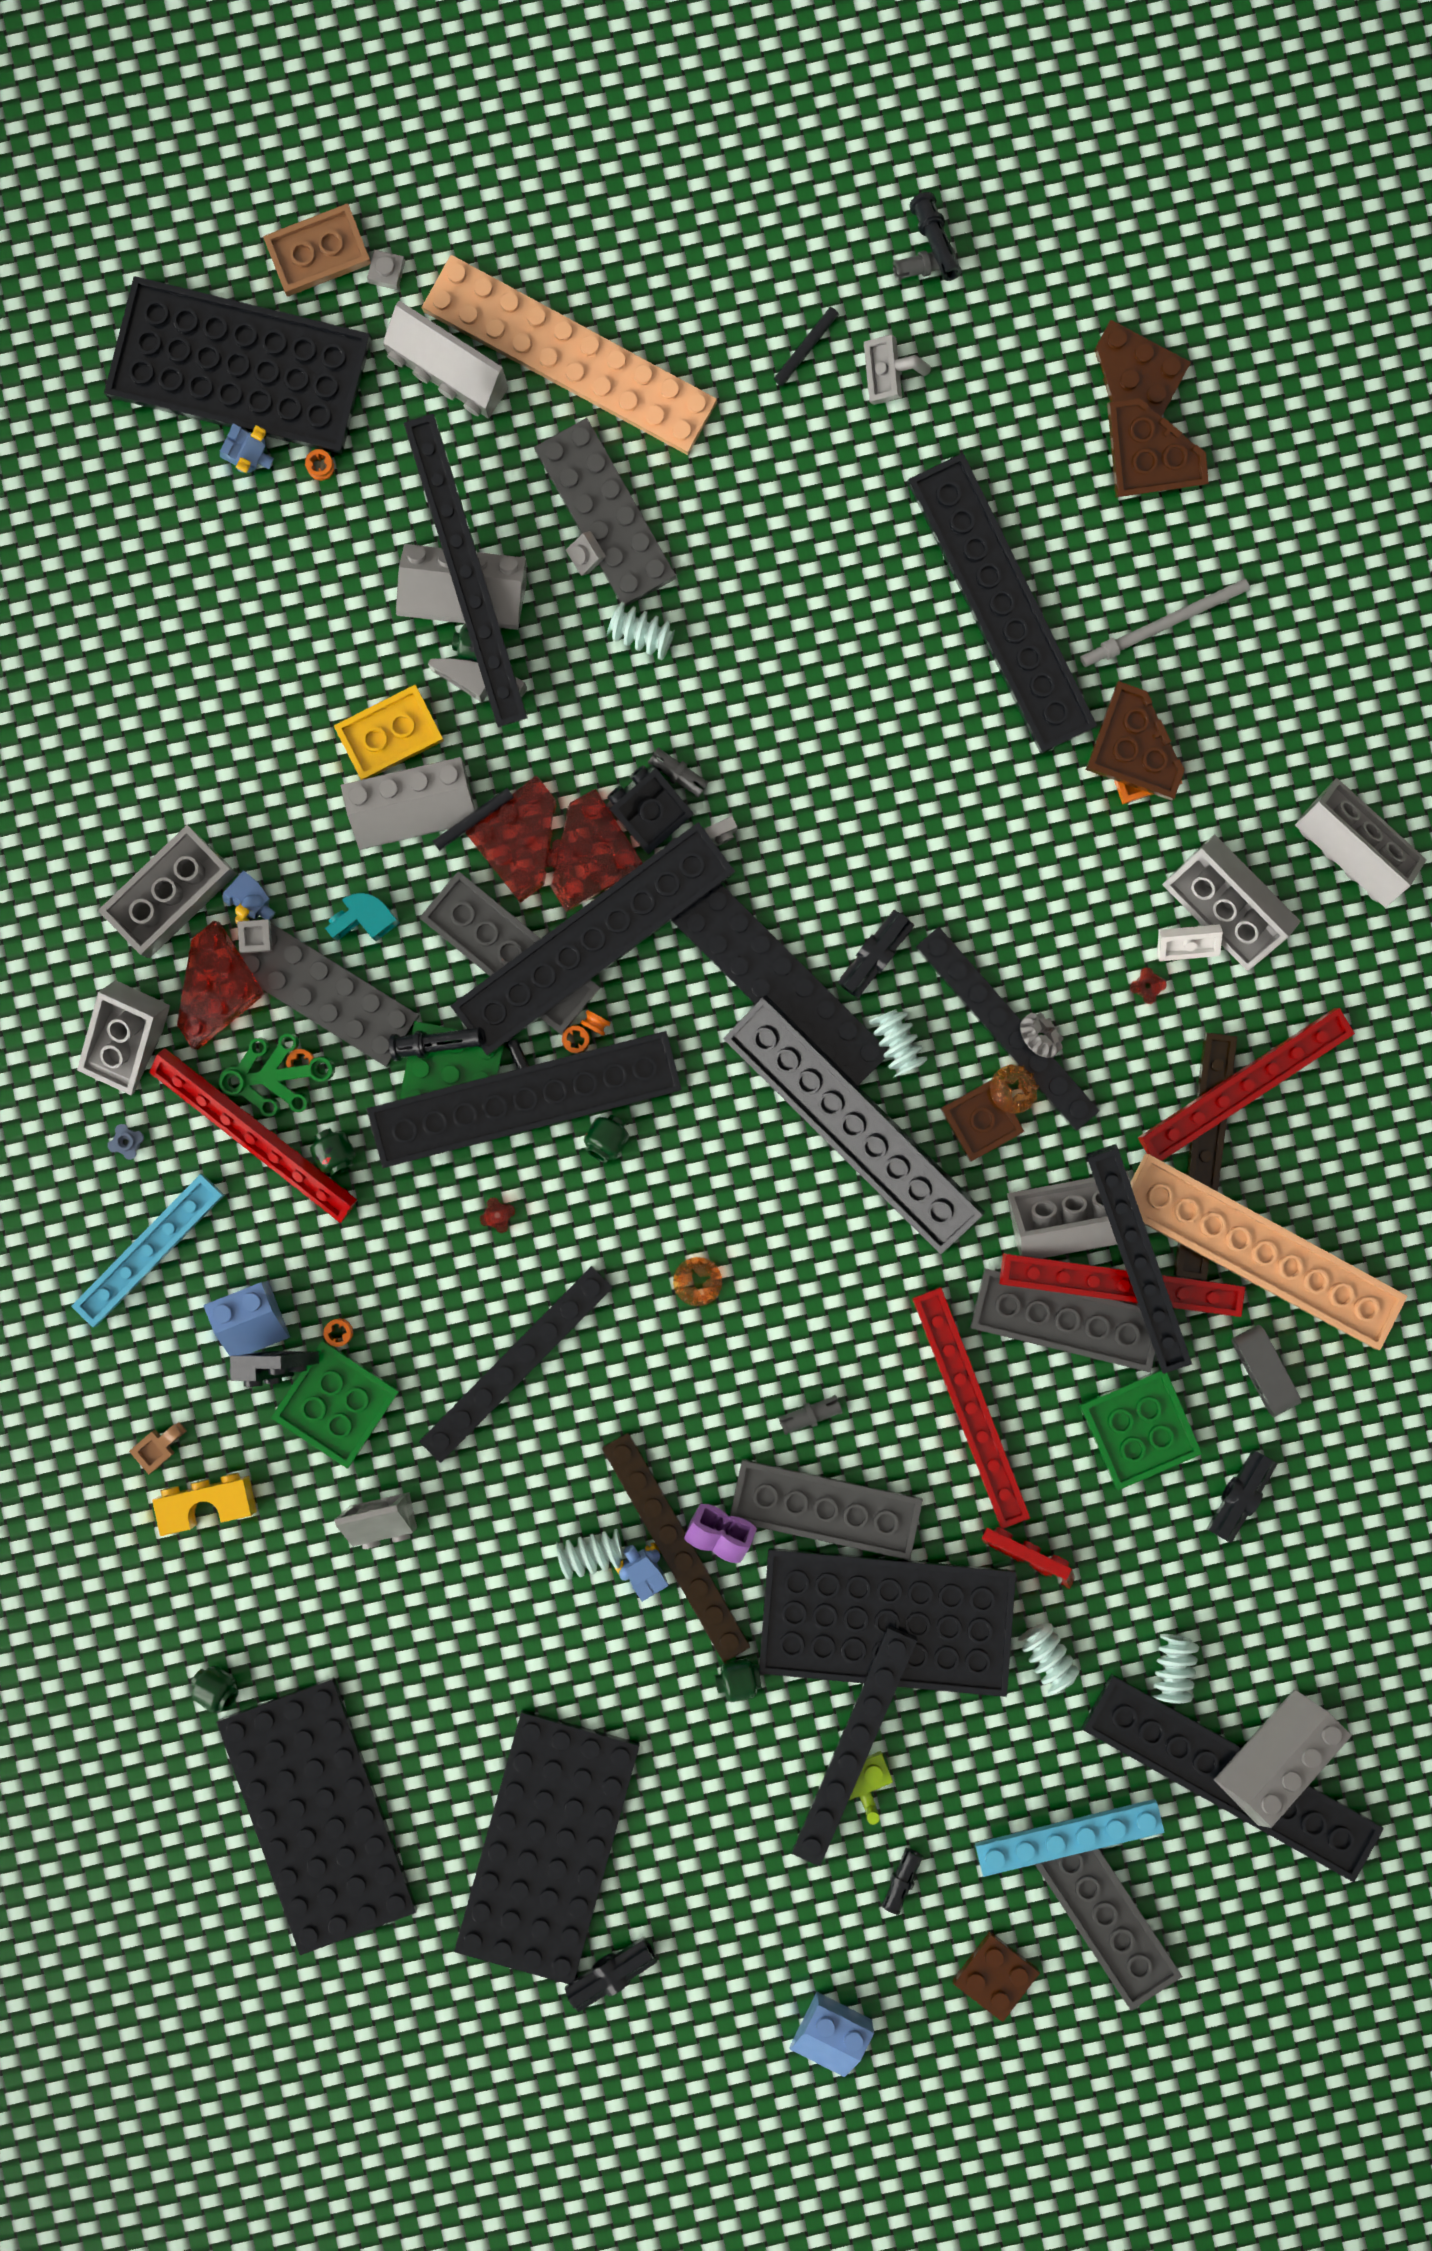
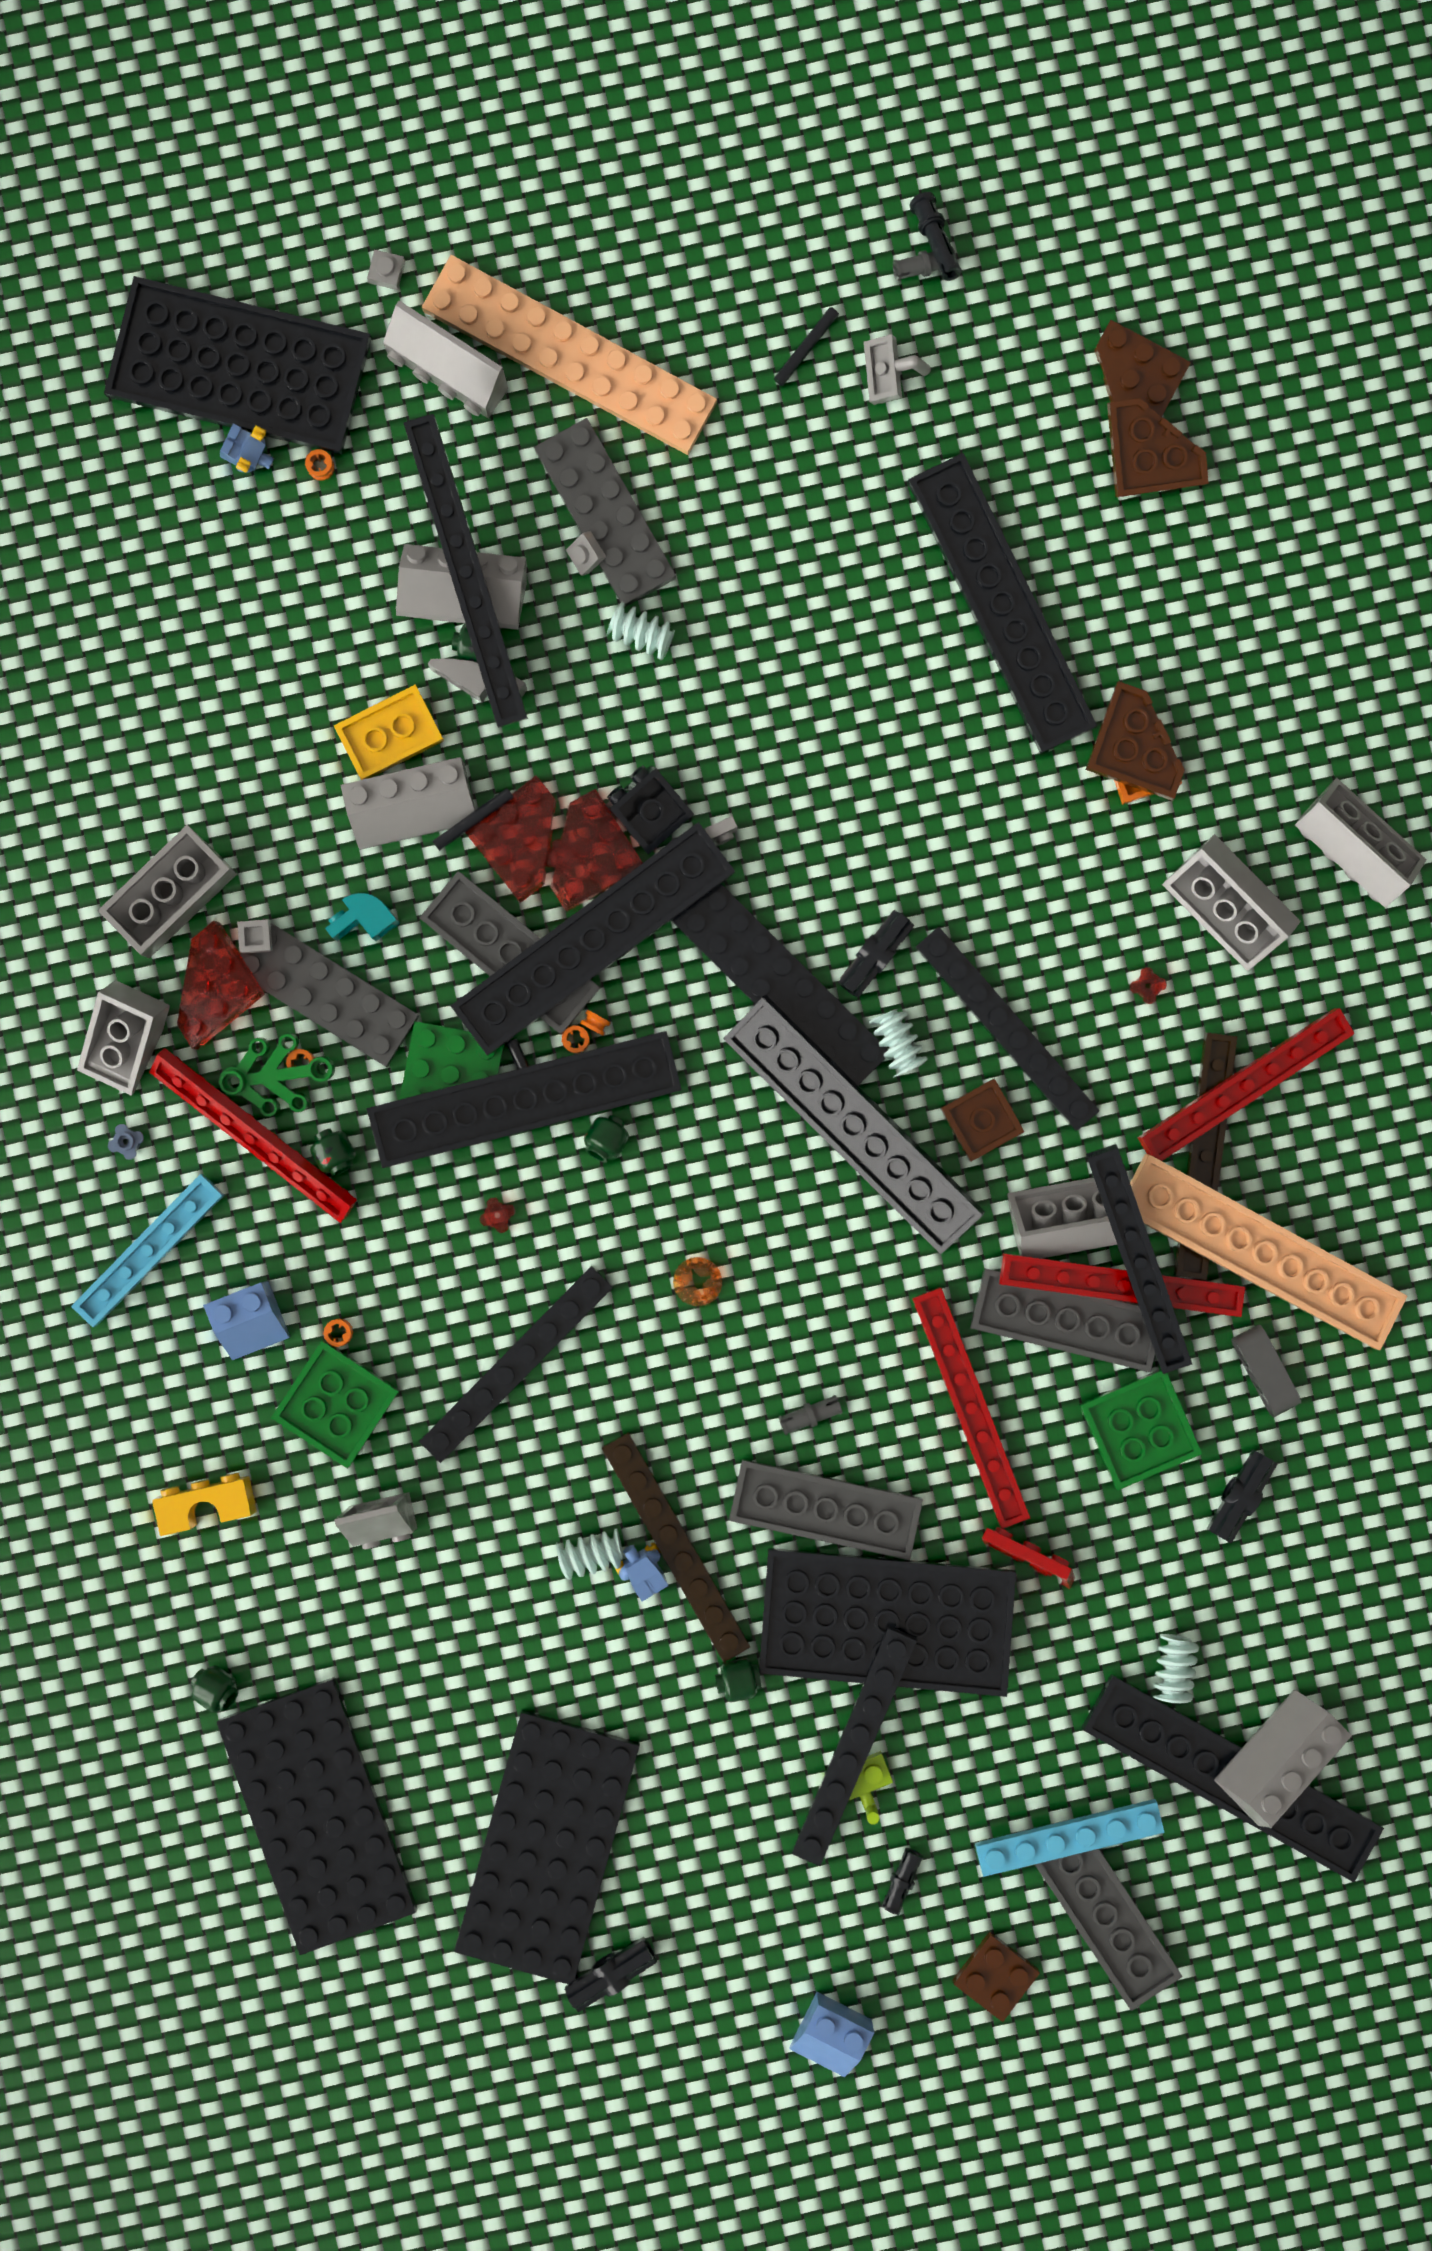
medium nougat plate [129,1422,187,1474] -> none
medium blue piece [223,870,276,924] -> none
black plate [229,1351,319,1387] -> none
medium nougat plate [263,203,371,297] -> none
black pin [389,1027,485,1061] -> none
dark grey pin [648,747,709,798] -> none
medium lavender brick [684,1504,757,1563] -> none
clear orange gear [990,1064,1039,1114] -> none
light aqua piece [1017,1623,1079,1695] -> none
light grey gear [1020,1012,1063,1058] -> none
light grey bar [1080,579,1250,667] -> none
white plate [1157,924,1223,961] -> none

